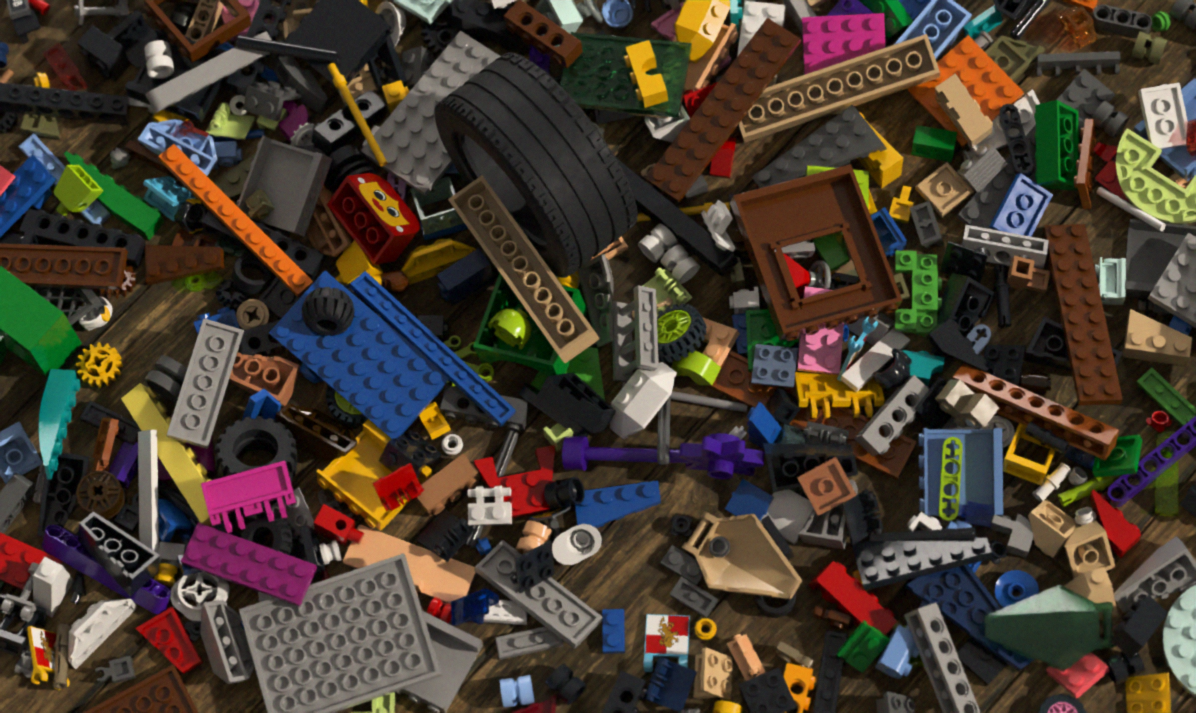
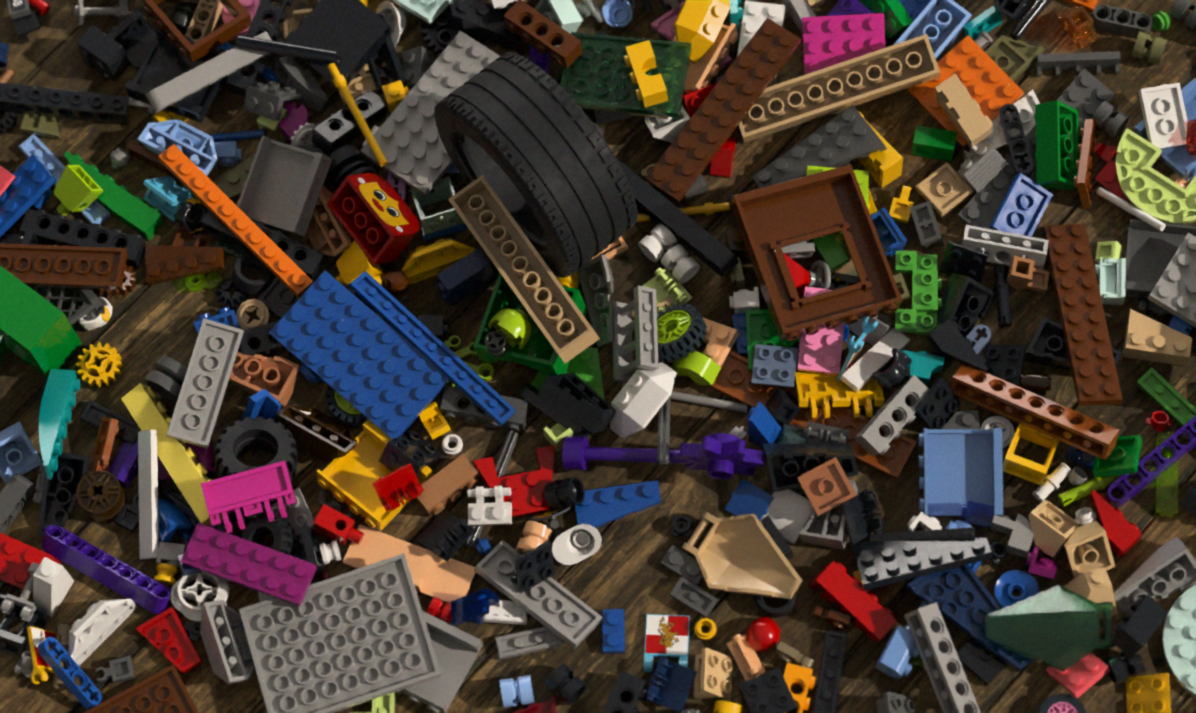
yellow plate [33,72,50,88] -> none
clear red hinge [42,43,88,91] -> none
black bar [70,571,86,605] -> none
black wedge [78,511,160,596] -> none
white wheel [144,41,174,79] -> none
clear red hand [179,120,209,137] -> none
yellowish green hinge [205,102,255,139] -> none
white plate [229,95,248,115] -> none
olive bracket [244,188,275,221] -> none
black wheel [302,287,355,336] -> none
white bracket [701,200,735,252] -> none
dark grey plate [709,536,731,558] -> none
green plate [837,620,889,673] -> none
dark tan brick [935,379,999,428] -> none
lime beam [938,437,963,521] -> none
black pin [1024,422,1069,454] -> none
none -> blue beam [38,637,102,709]
none -> pearl dark grey wheel [485,331,509,357]
none -> red hair [746,617,781,652]
none -> magenta bracket [1026,546,1057,579]
none -> yellowish green slope [1095,241,1123,263]

